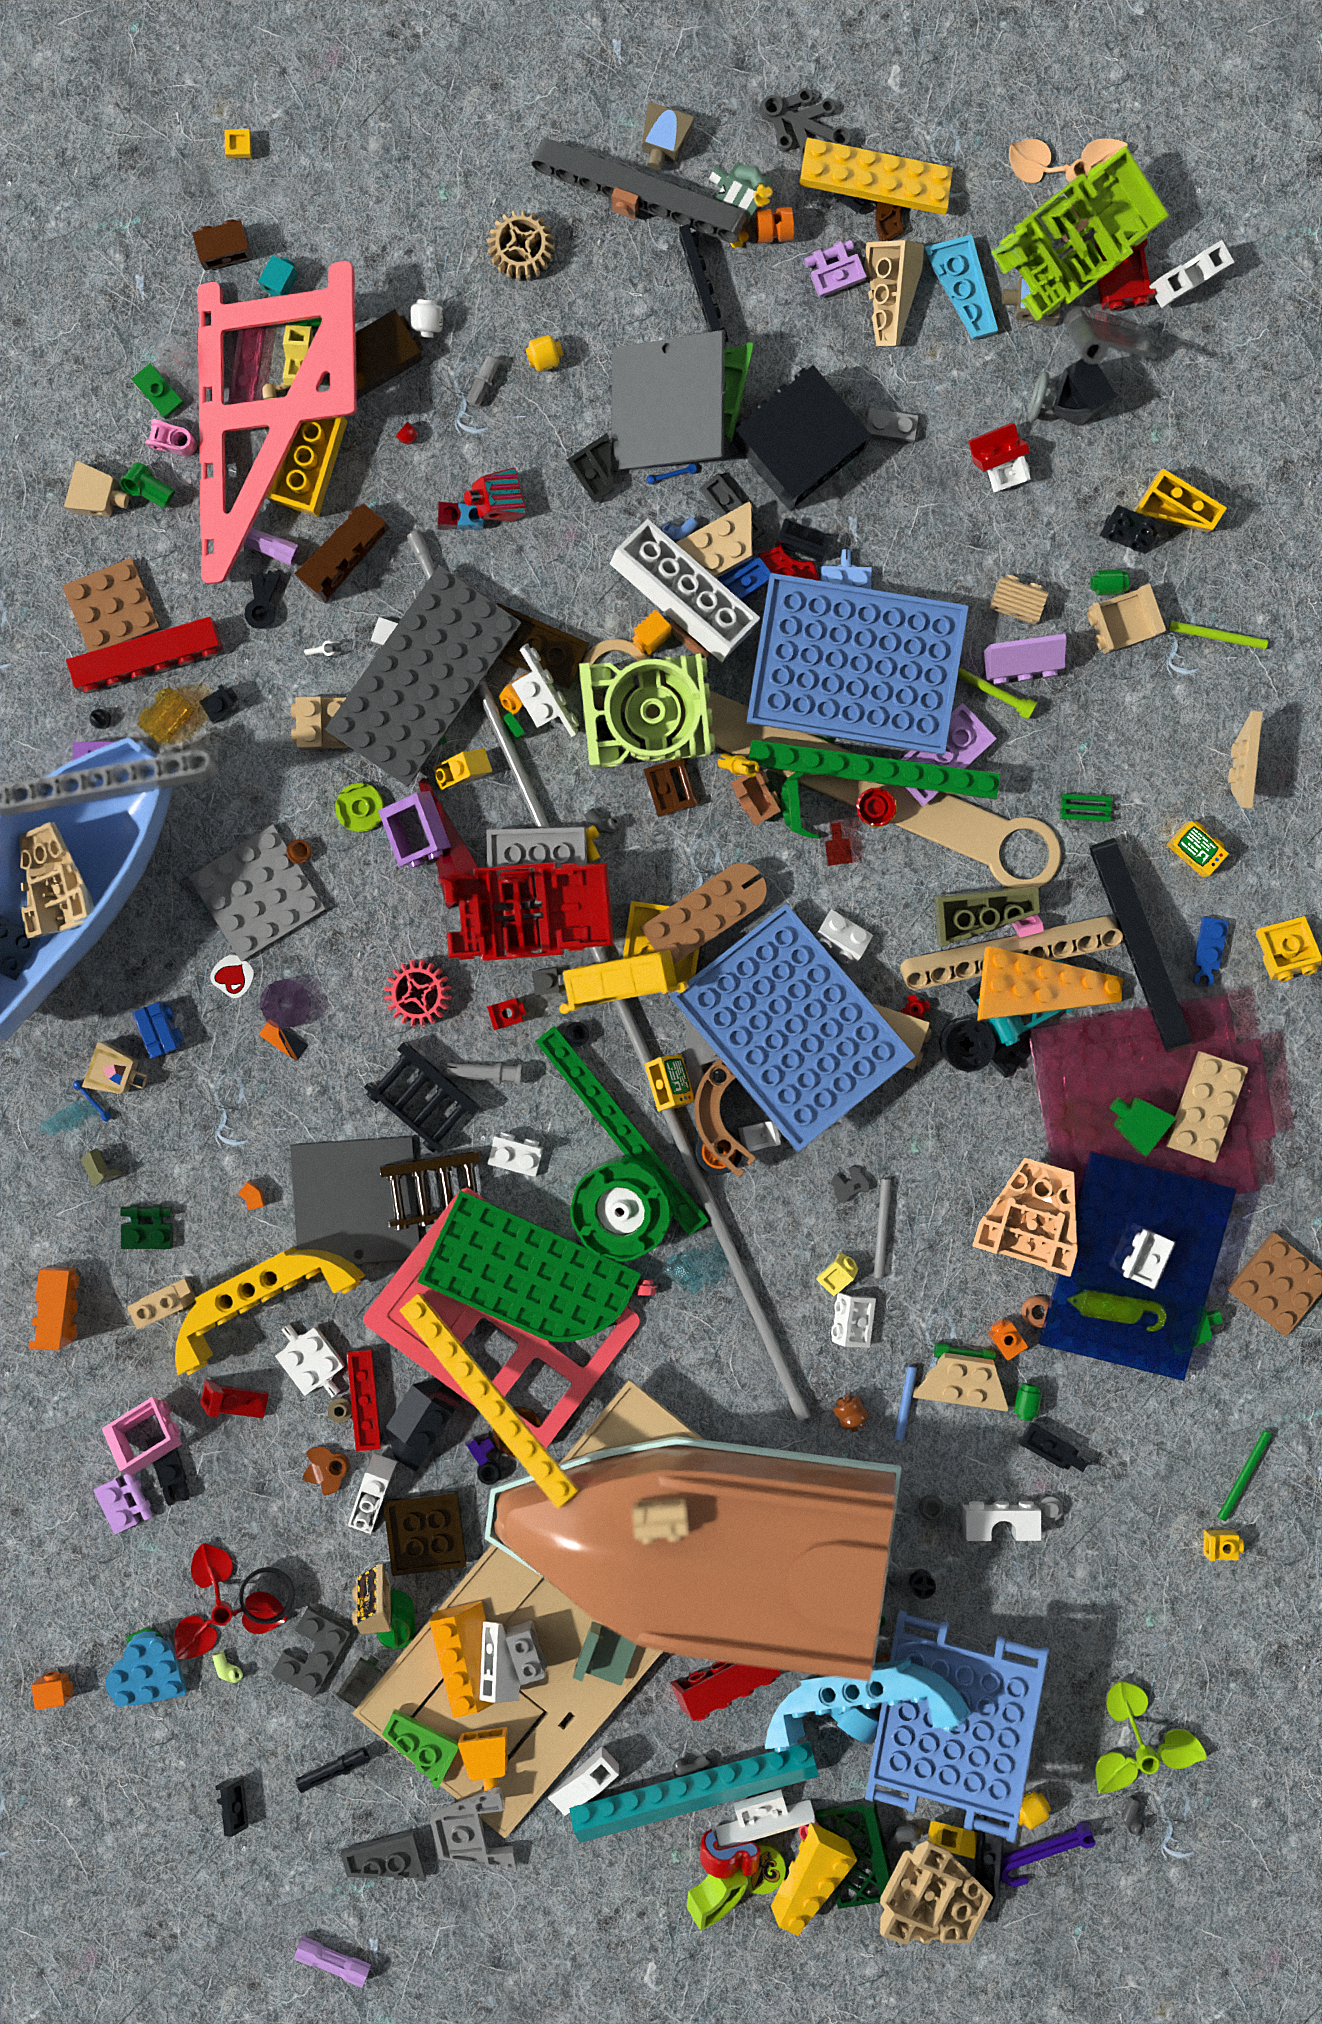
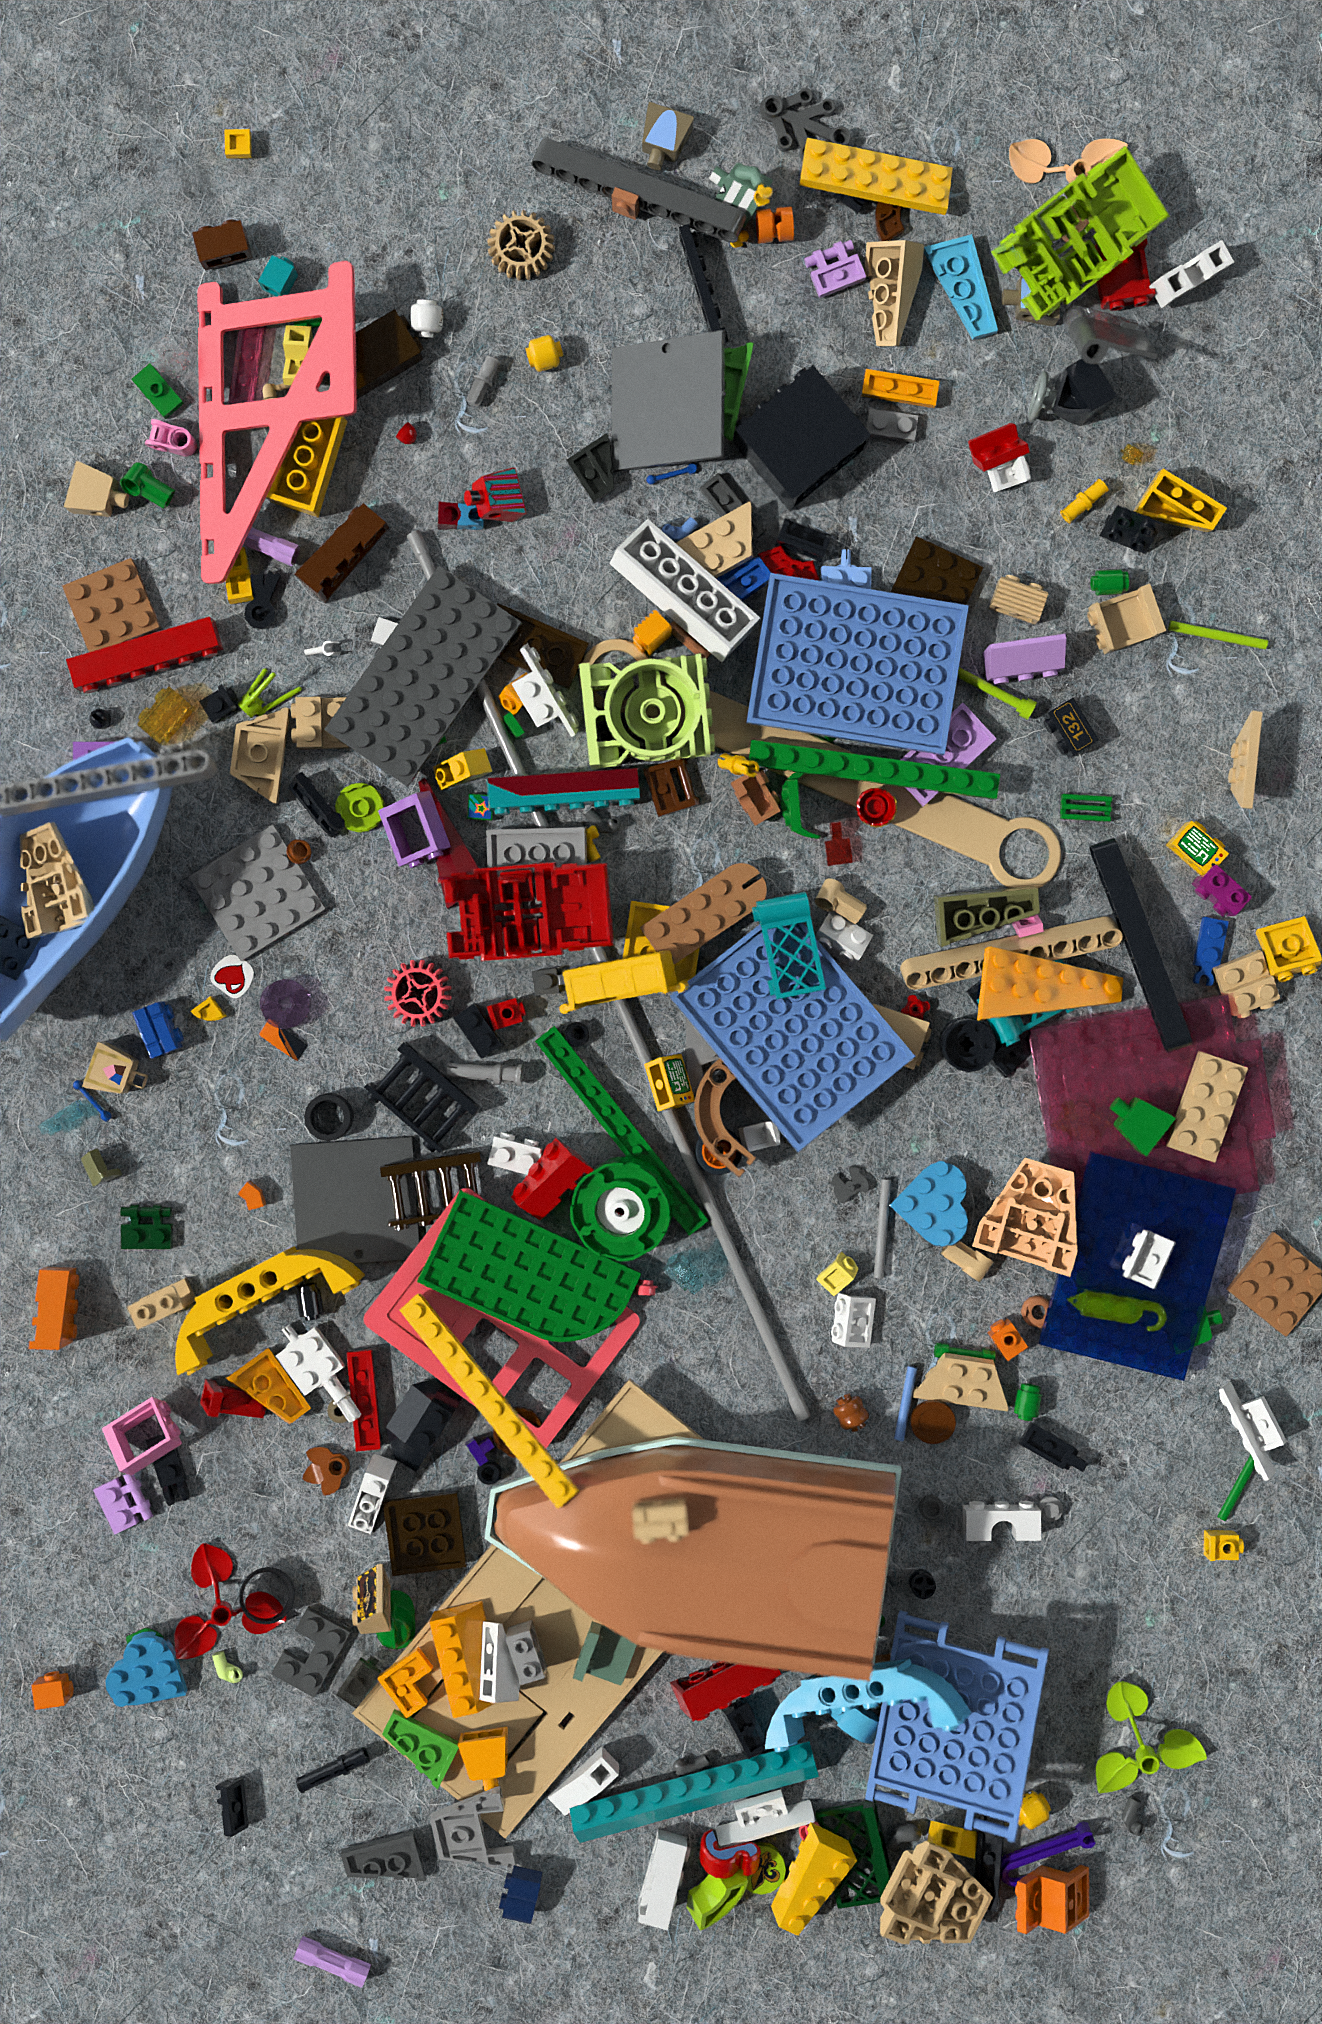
none -> yellow tile [191,996,227,1021]
none -> yellow slope [225,547,254,604]
none -> light orange wing [226,1348,311,1424]
none -> tan wing [230,708,290,804]
none -> lime plant [238,668,302,718]
none -> black hinge [289,772,345,838]
none -> black brick [295,1283,324,1321]
none -> black tyre [304,1093,354,1141]
none -> white axle [322,1374,361,1423]
none -> light orange plate [377,1647,433,1718]
none -> black brick [453,1003,504,1059]
none -> tile [467,794,493,821]
none -> brick [486,768,640,815]
none -> dark blue brick [499,1865,543,1924]
none -> red wedge [511,1138,594,1221]
none -> white wedge [638,1829,691,1930]
none -> black hinge [720,1699,766,1759]
none -> teal piece [752,892,826,1000]
none -> tan piece [815,879,867,924]
none -> light orange plate [861,369,940,408]
none -> dark azure plate [889,1161,969,1247]
none -> dark brown plate [890,536,984,605]
none -> reddish brown piece [911,1400,956,1444]
none -> tan piece [941,1241,994,1282]
none -> orange bracket [1015,1865,1089,1934]
none -> black brick [1043,697,1099,758]
none -> yellow pin [1060,479,1109,524]
none -> clear yellow plate [1120,444,1144,466]
none -> magenta bracket [1191,865,1252,917]
none -> tan plate [1213,950,1280,1018]
none -> white bracket [1219,1382,1287,1481]

